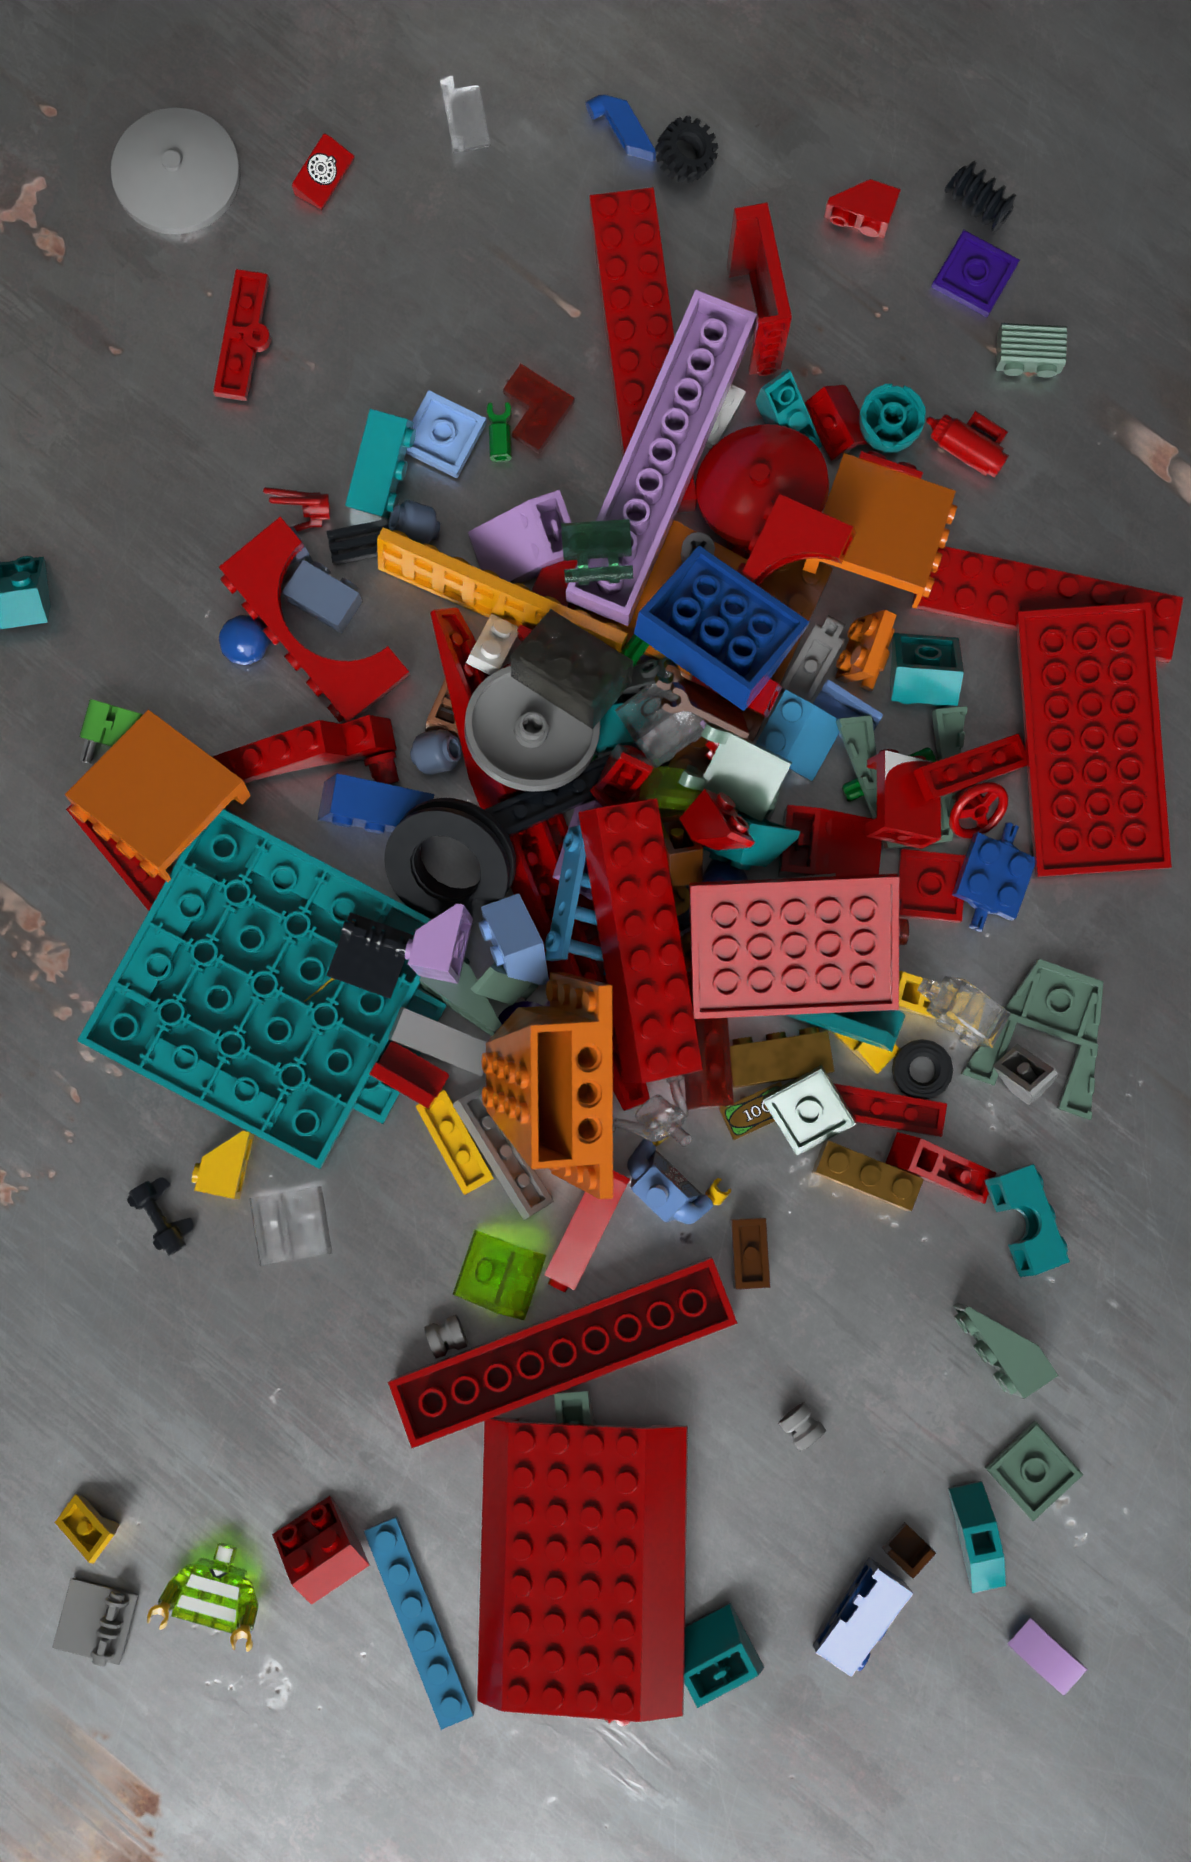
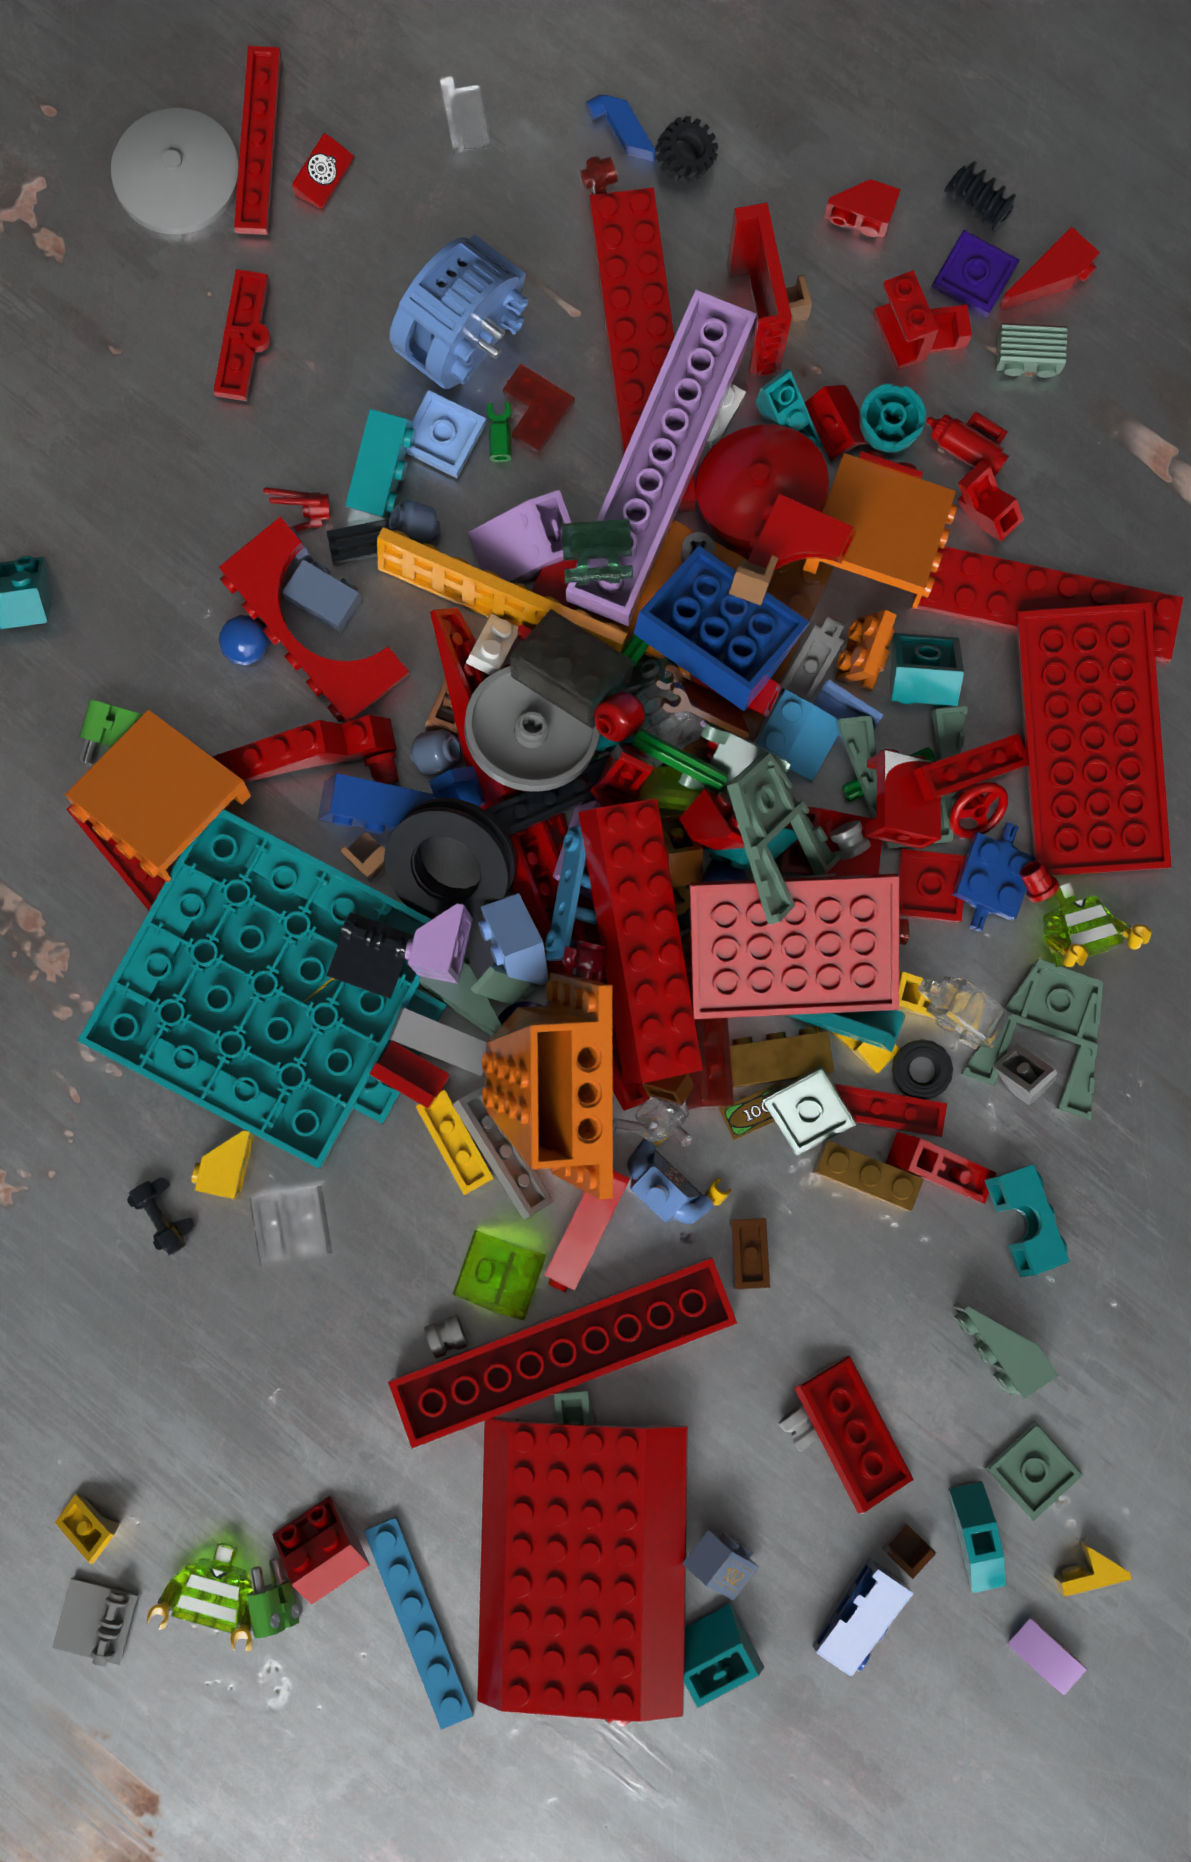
none -> red plate [234,46,281,235]
none -> bright green piece [247,1558,299,1639]
none -> medium nougat panel [339,832,385,882]
none -> medium blue piece [389,234,529,389]
none -> blue panel [429,766,486,807]
none -> dark red piece [562,939,606,982]
none -> clear red plate [580,156,618,195]
none -> red head [594,692,645,742]
none -> green axle [632,729,728,791]
none -> reddish brown piece [642,1073,694,1105]
none -> sand blue brick [682,1530,759,1600]
none -> sand green wing [727,753,841,925]
none -> medium nougat panel [729,555,779,606]
none -> medium nougat panel [786,275,812,323]
none -> red tile [794,1355,914,1514]
none -> light grey wheel [829,820,871,860]
none -> red panel [873,270,939,371]
none -> red panel [930,304,972,352]
none -> red brick [957,461,1024,541]
none -> red slope [999,227,1100,311]
none -> red piece [1019,860,1060,903]
none -> torso [1042,883,1152,967]
none -> yellow slope [1054,1541,1132,1597]

